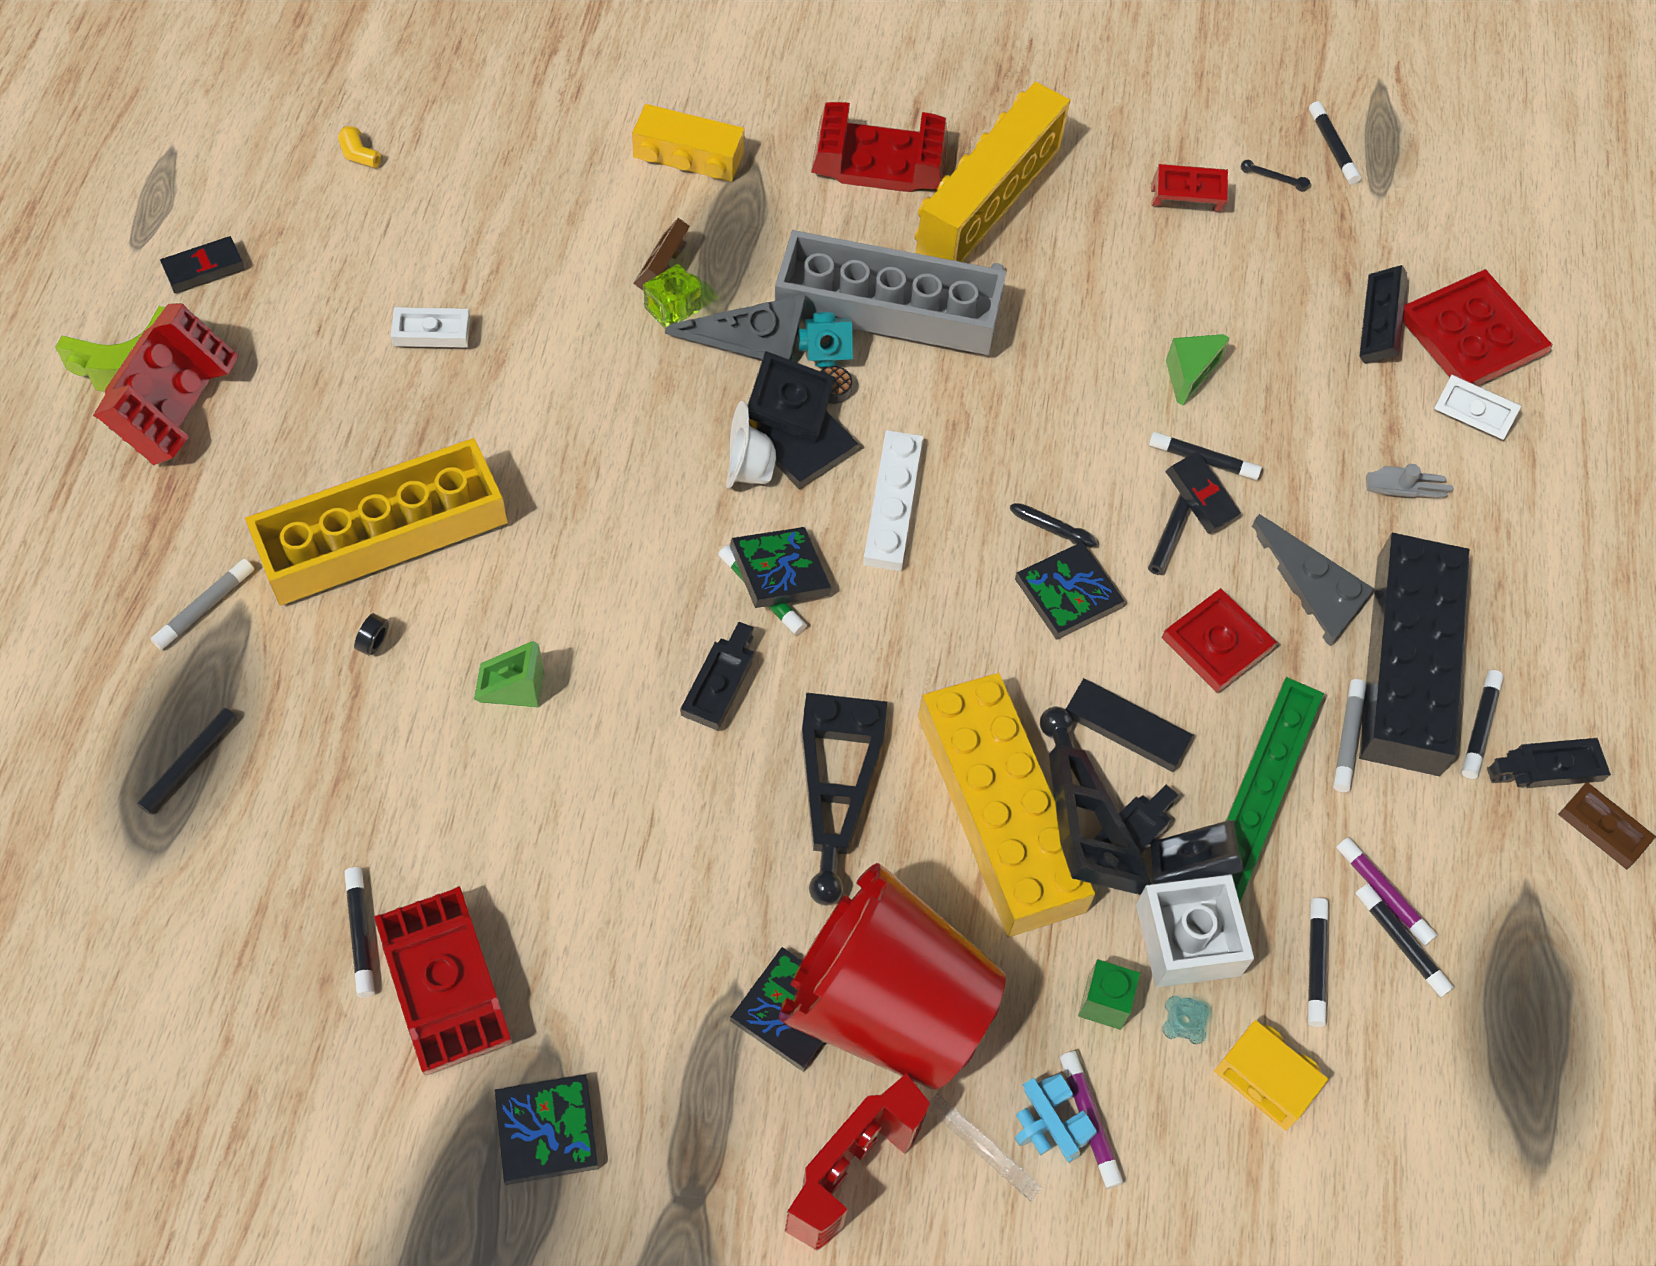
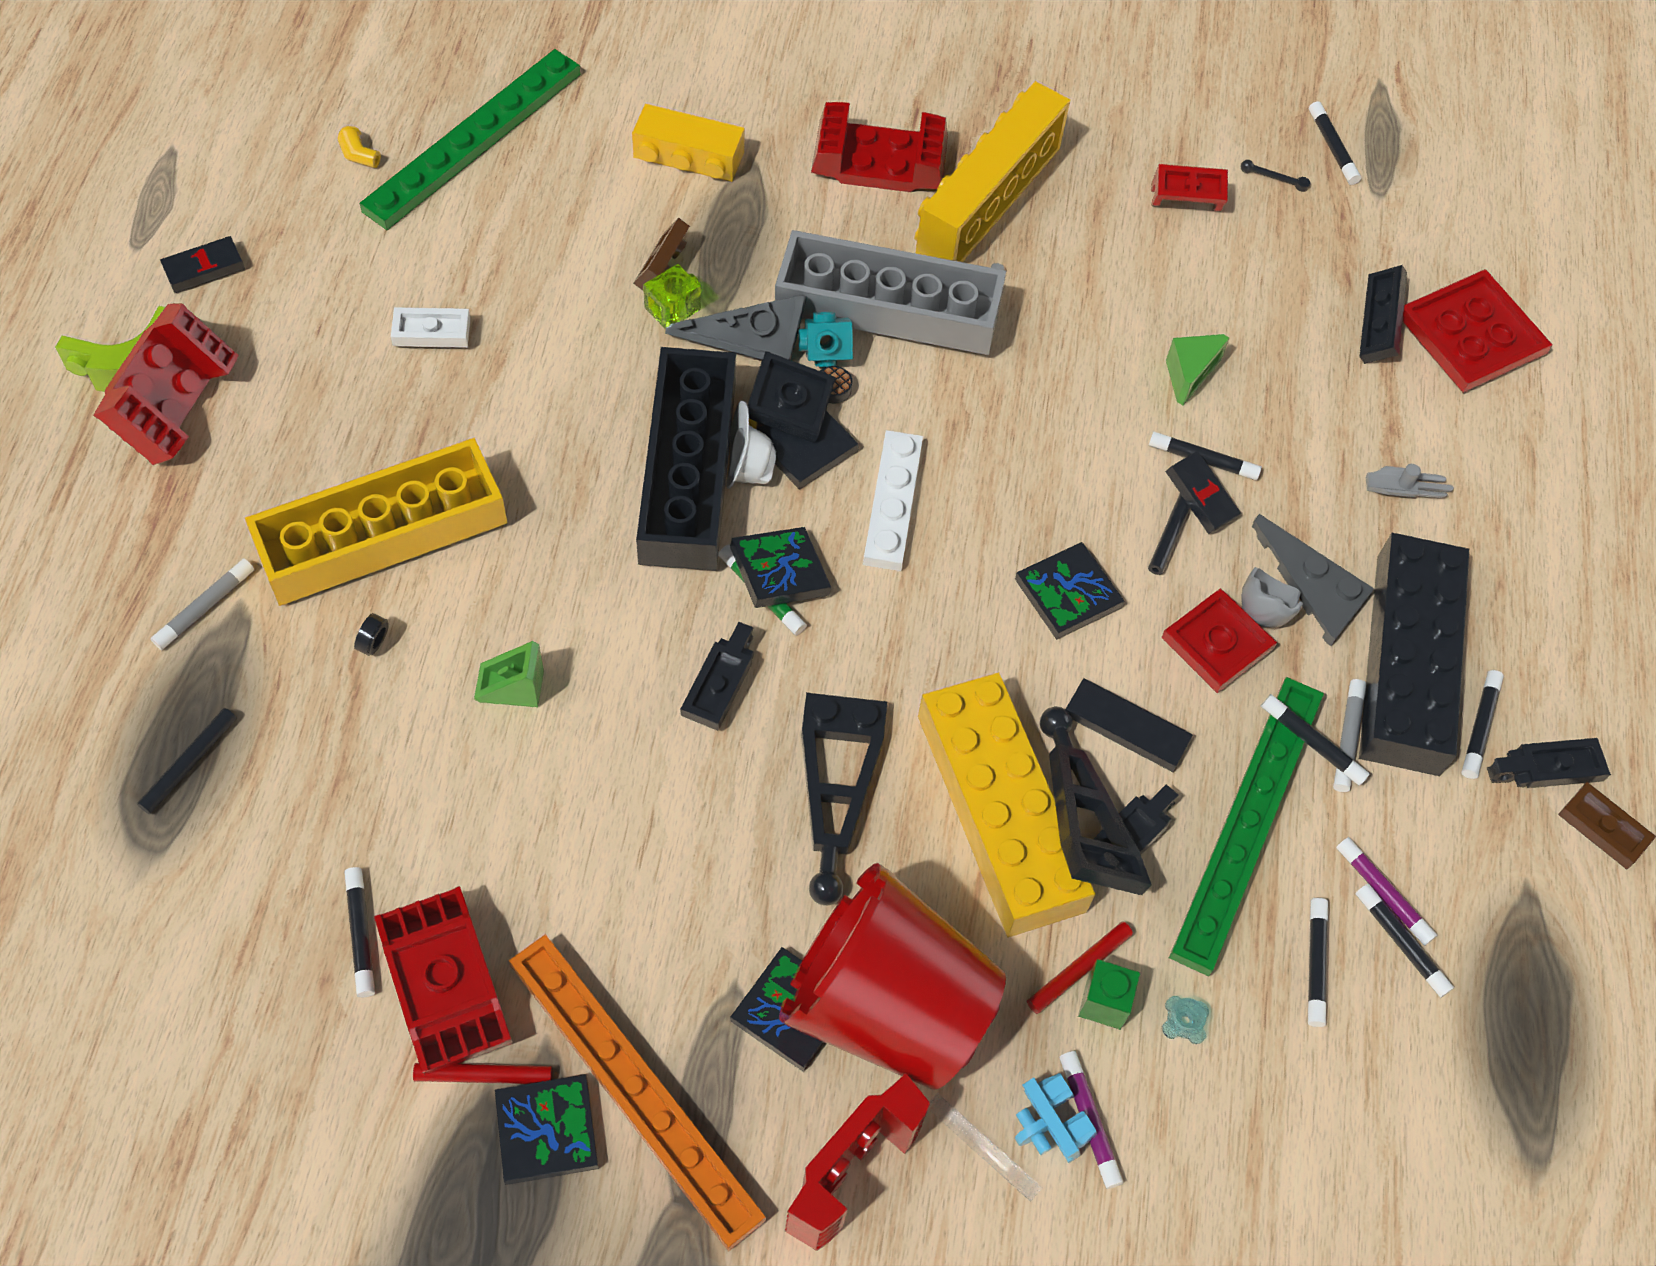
black piece [1010,503,1097,547] -> none
white brick [1136,875,1254,988] -> none
black tile [1151,820,1244,884] -> none
yellow brick [1214,1020,1329,1131] -> none
white plate [1434,374,1521,440] -> none
none -> green plate [359,49,581,230]
none -> red bar [413,1063,553,1084]
none -> orange plate [509,934,766,1252]
none -> black brick [636,347,736,571]
none -> red bar [1026,921,1133,1014]
none -> light grey hair [1241,567,1303,628]
none -> black bar [1260,694,1370,786]

